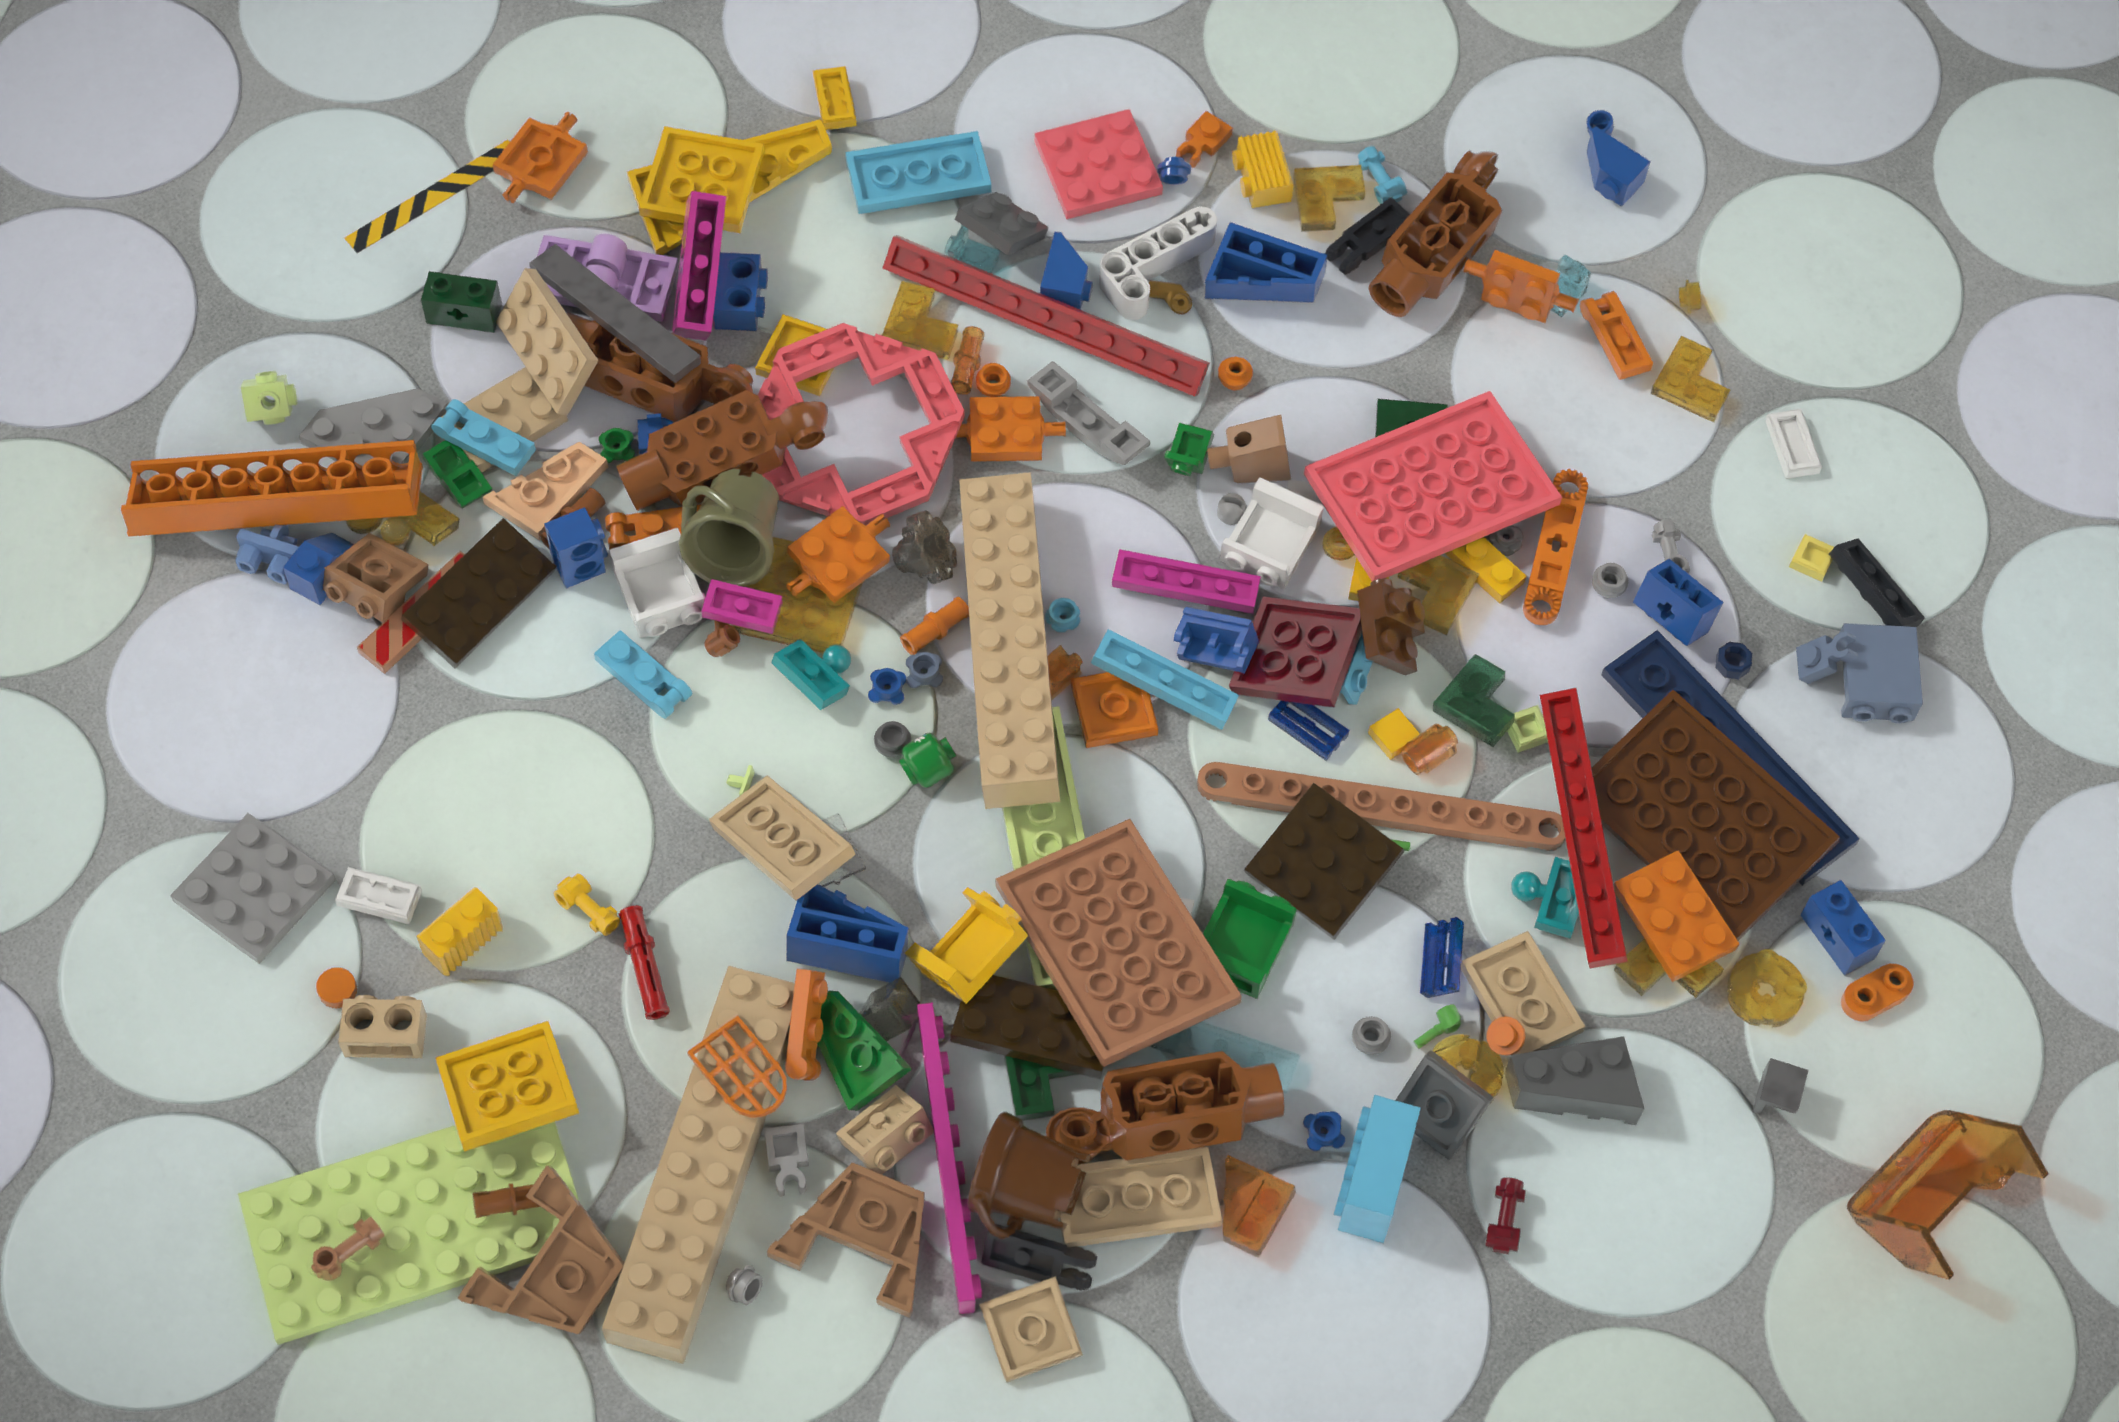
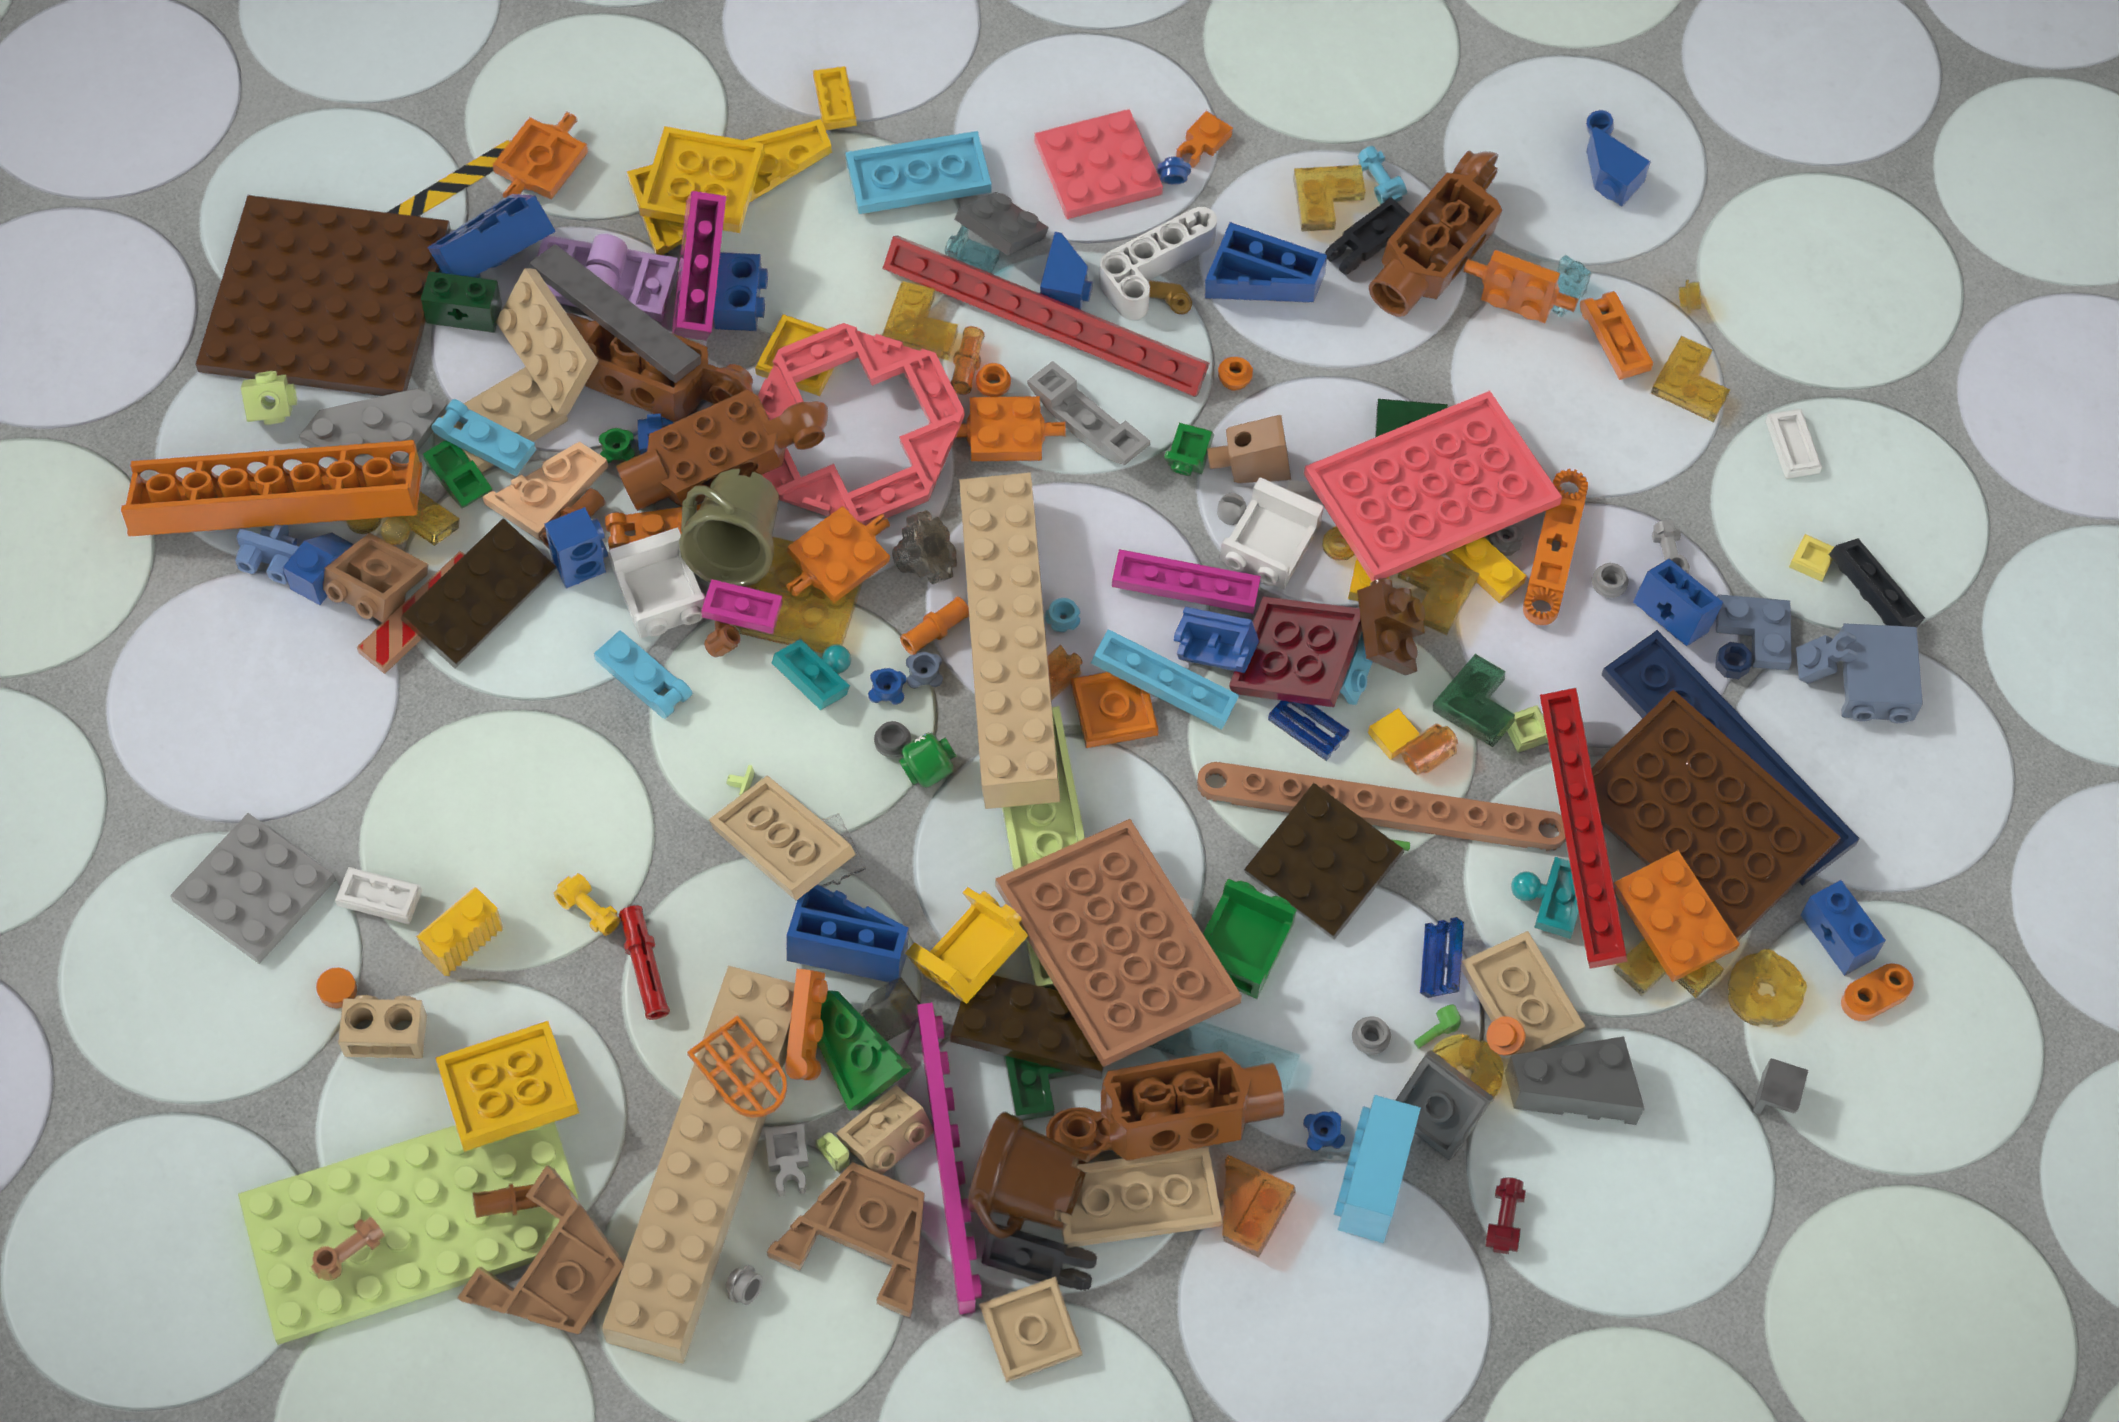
yellow brick [1232,130,1294,208] -> none
clear orange windscreen [1847,1110,2049,1280] -> none
none -> reddish brown plate [195,195,451,396]
none -> blue wedge [428,194,556,278]
none -> yellowish green tile [815,1132,850,1173]
none -> sand blue plate [1716,594,1792,670]

